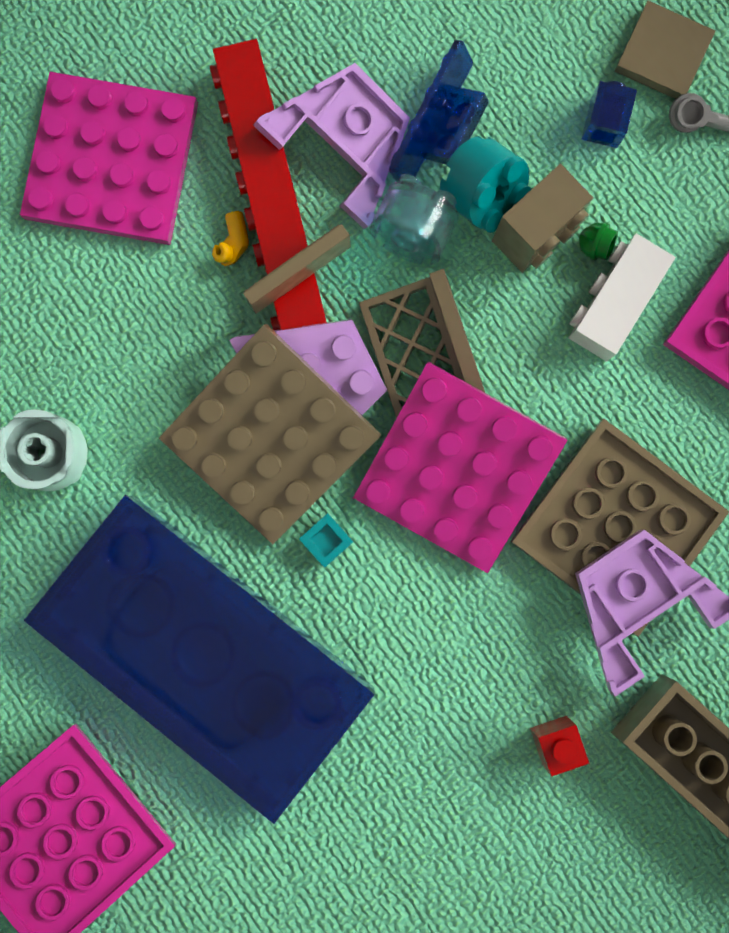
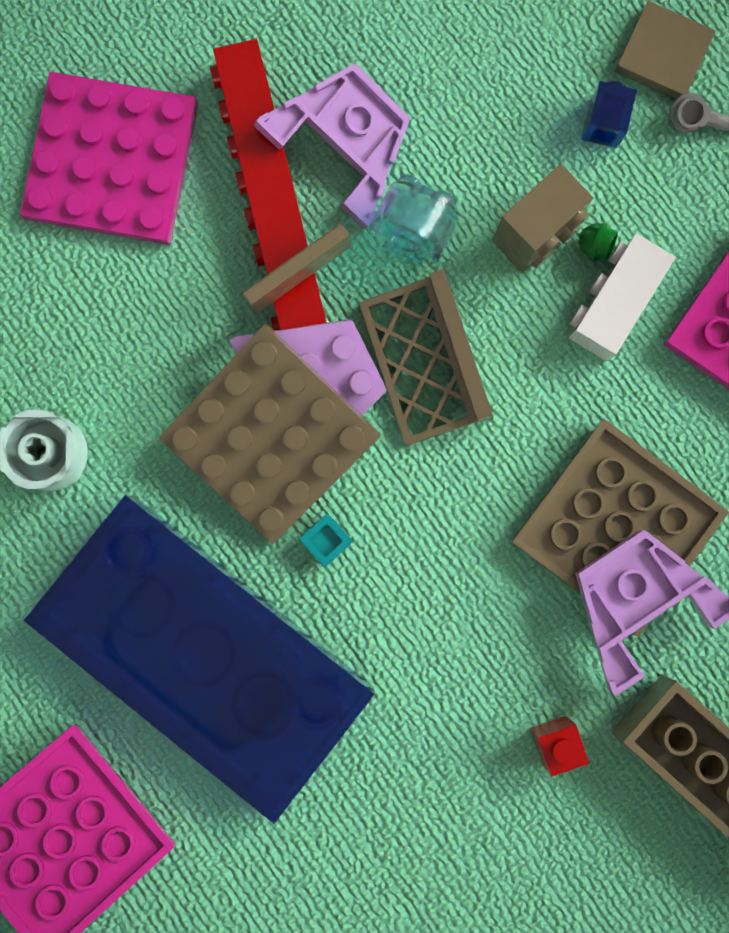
yellow arm [212,211,249,266] -> none
dark pink plate [353,362,568,573] -> none
clear blue bracket [389,39,489,190] -> none
teal brick [440,136,532,233] -> none

